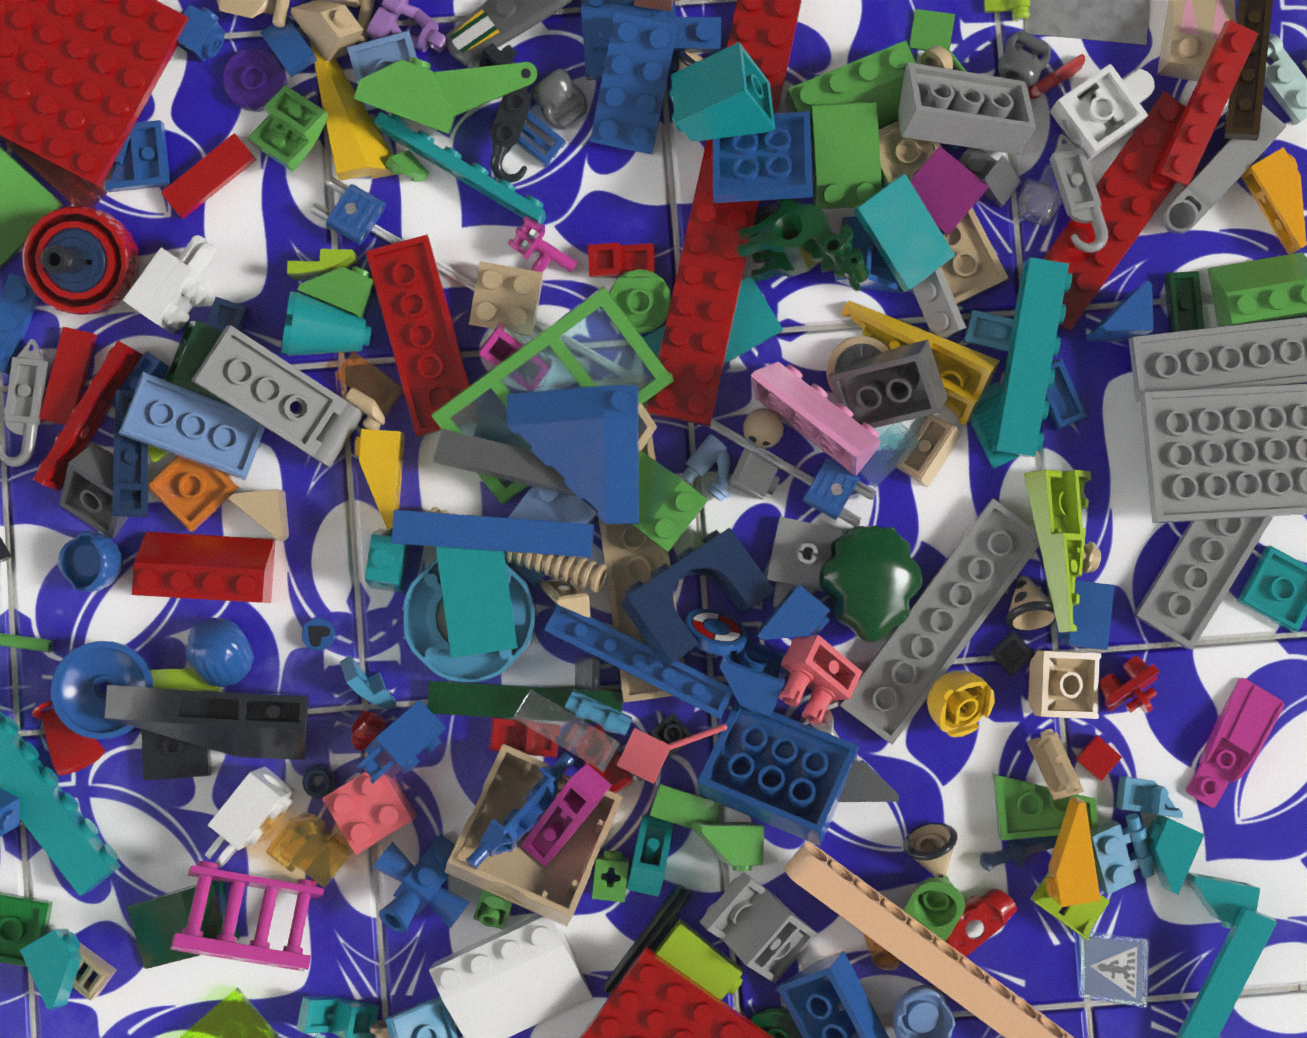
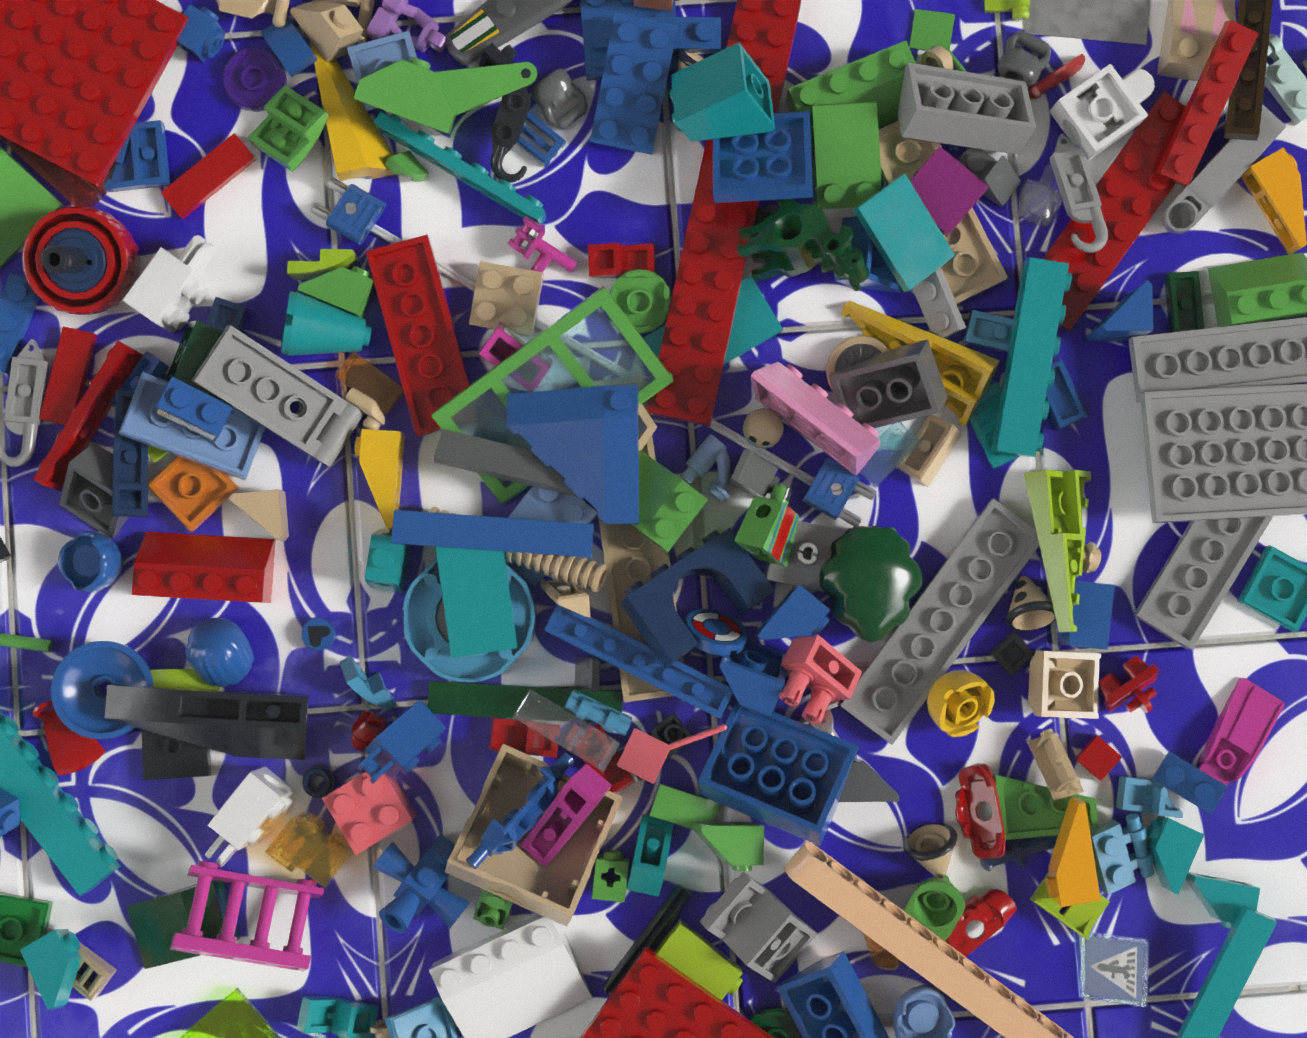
none -> blue brick [154,377,233,442]
none -> bright green torso [735,484,799,567]
none -> red piece [955,763,1006,859]
none -> blue plate [1152,751,1228,814]

